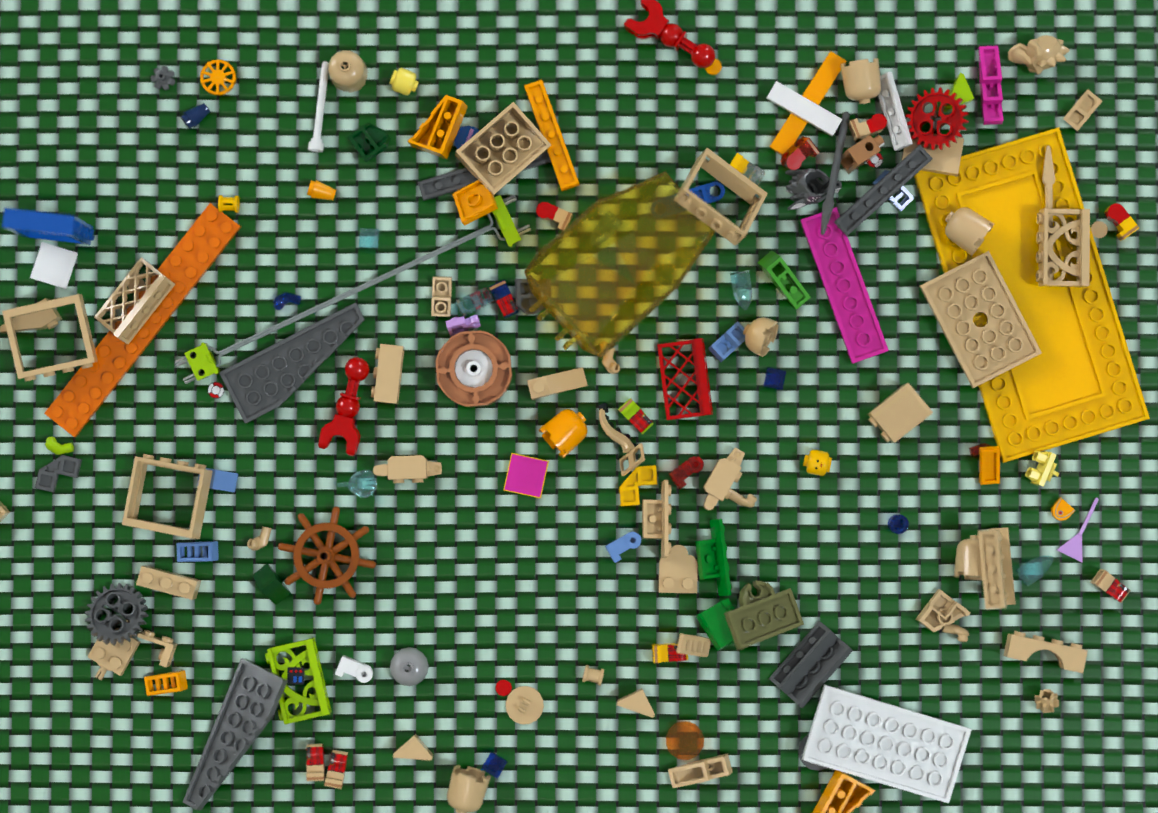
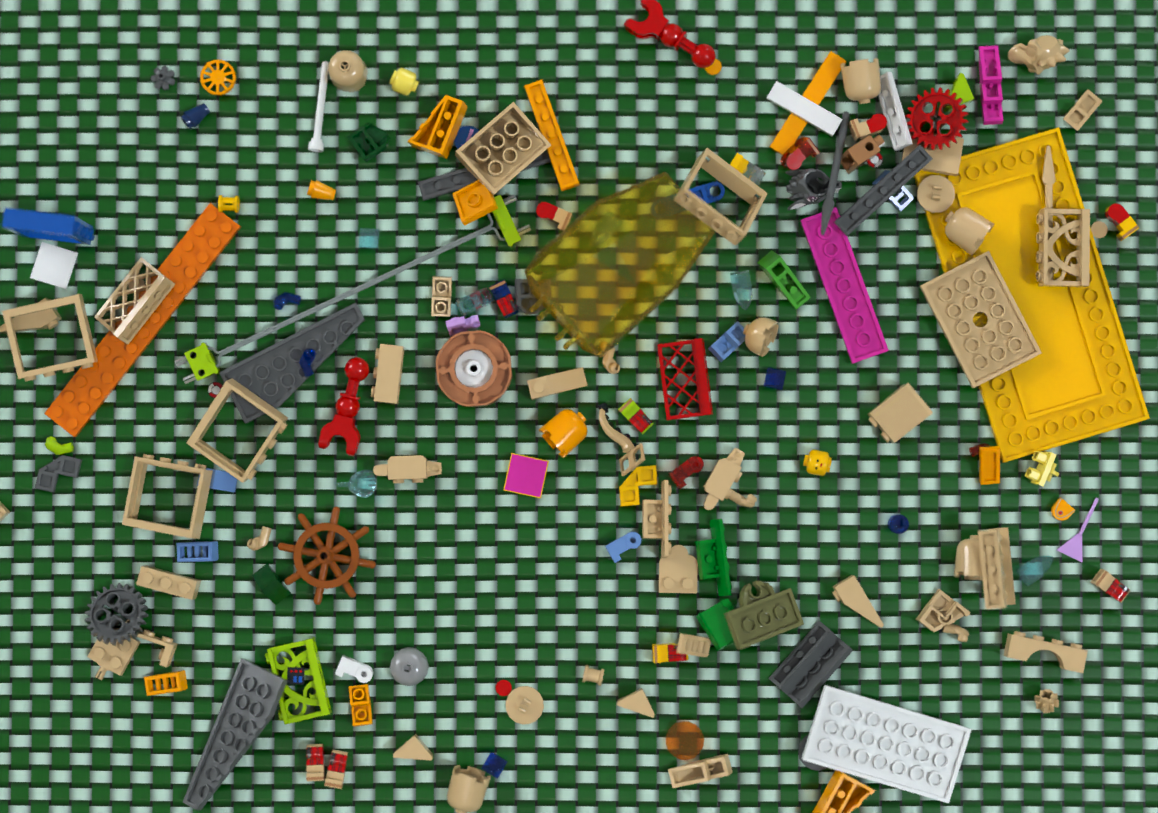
none -> tan window [187,378,288,483]
none -> clear blue arm [299,348,316,377]
none -> light orange slope [349,684,373,727]
none -> tan slope [832,575,884,627]
none -> tan piece [917,175,955,213]

